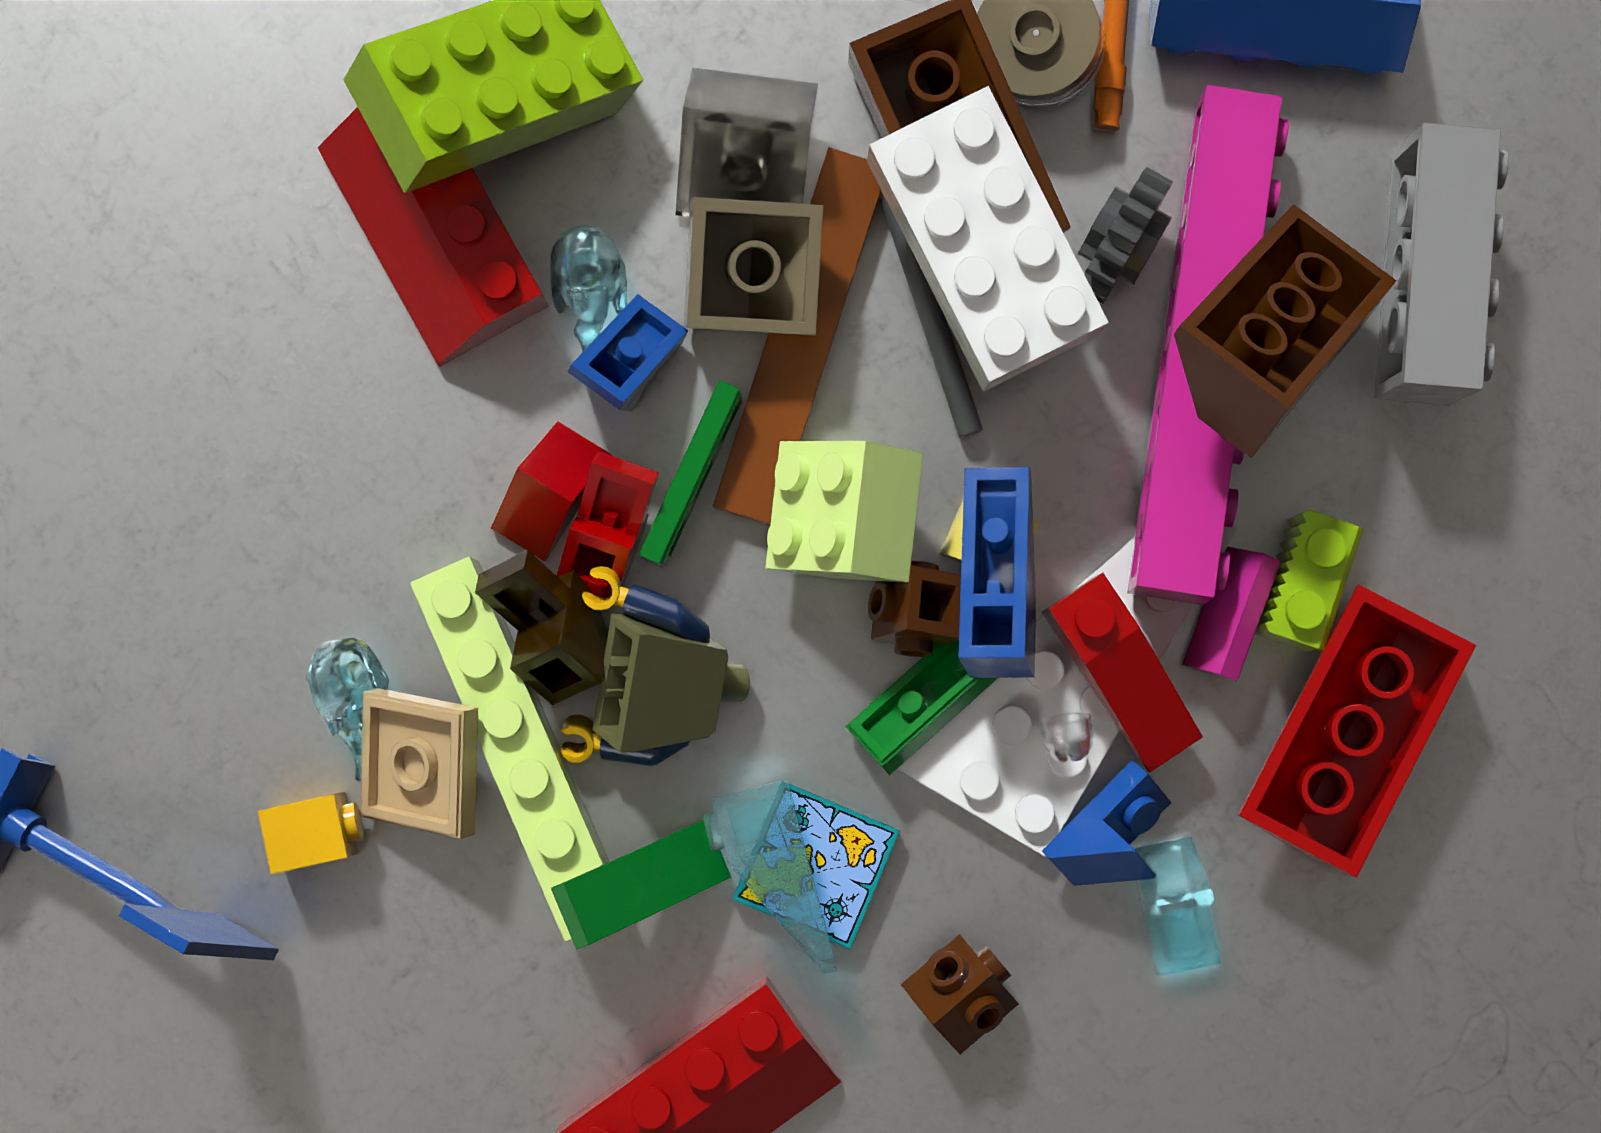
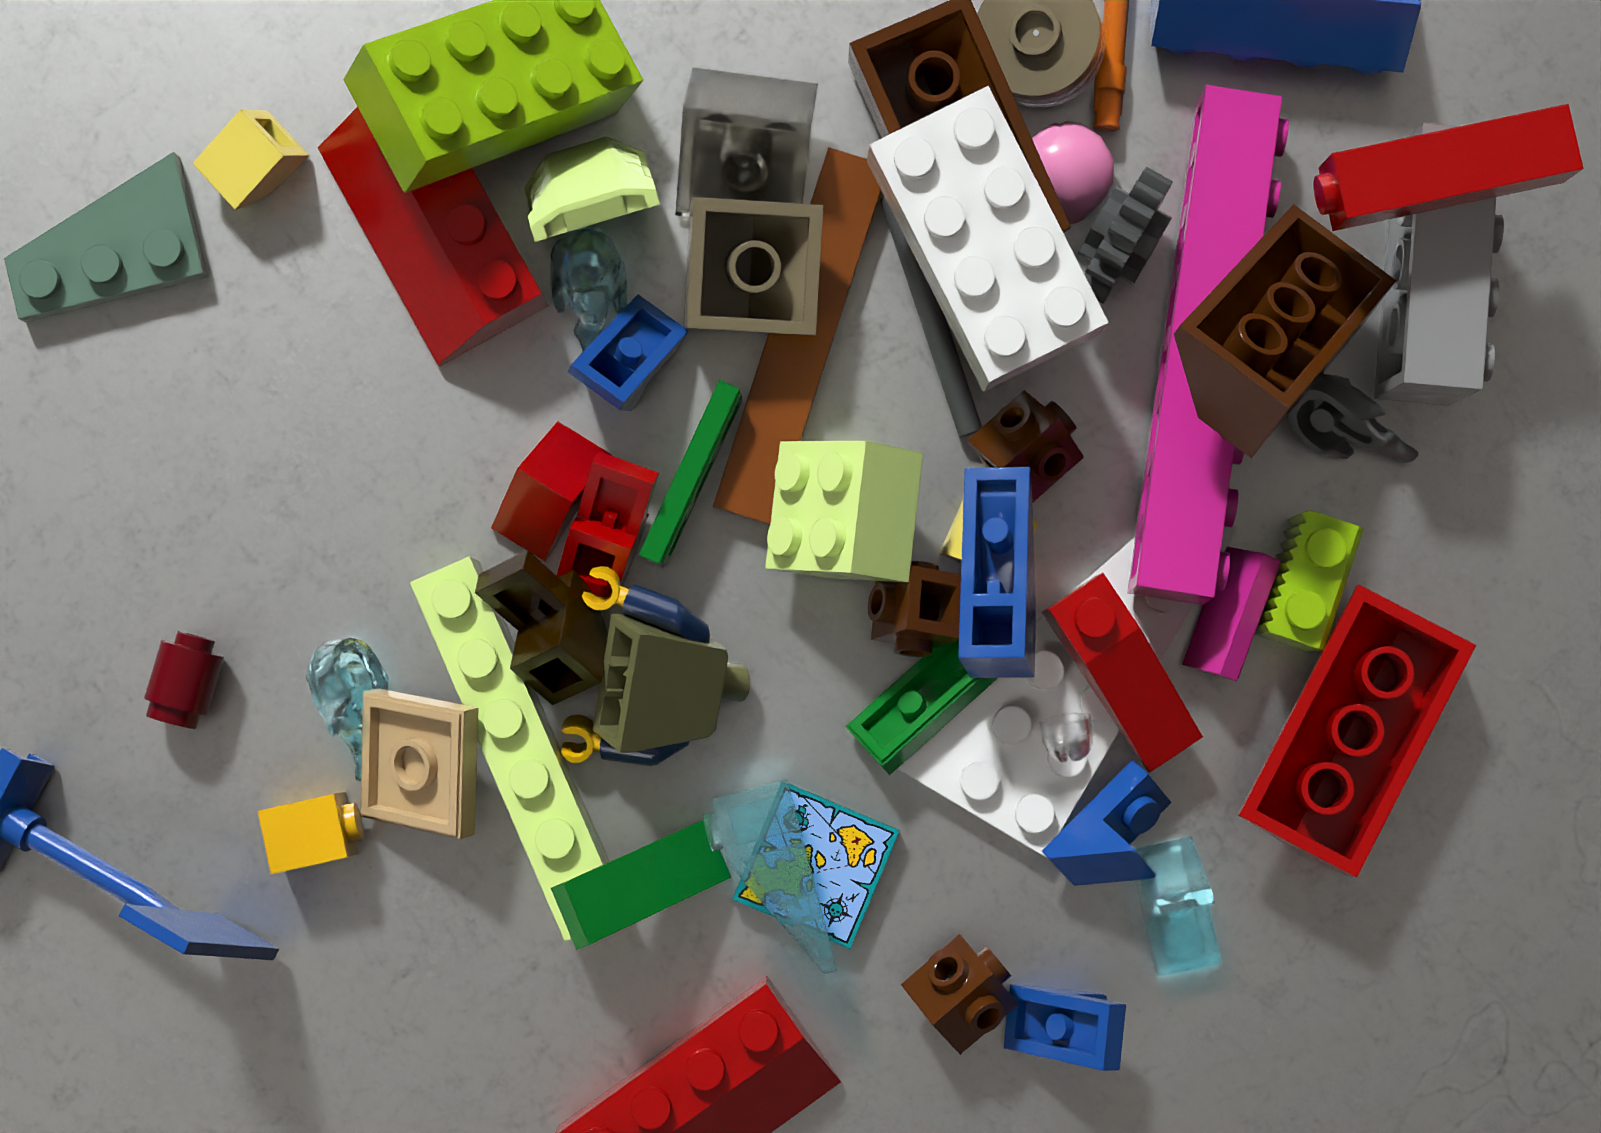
none -> sand green wing [4,152,209,323]
none -> dark red brick [144,631,224,729]
none -> light yellow brick [192,109,310,210]
none -> yellowish green slope [524,136,660,242]
none -> reddish brown brick [967,390,1084,503]
none -> blue slope [1003,984,1126,1071]
none -> bright pink hair [1032,121,1114,224]
none -> dark grey piece [1288,374,1419,463]
none -> red brick [1313,104,1584,231]

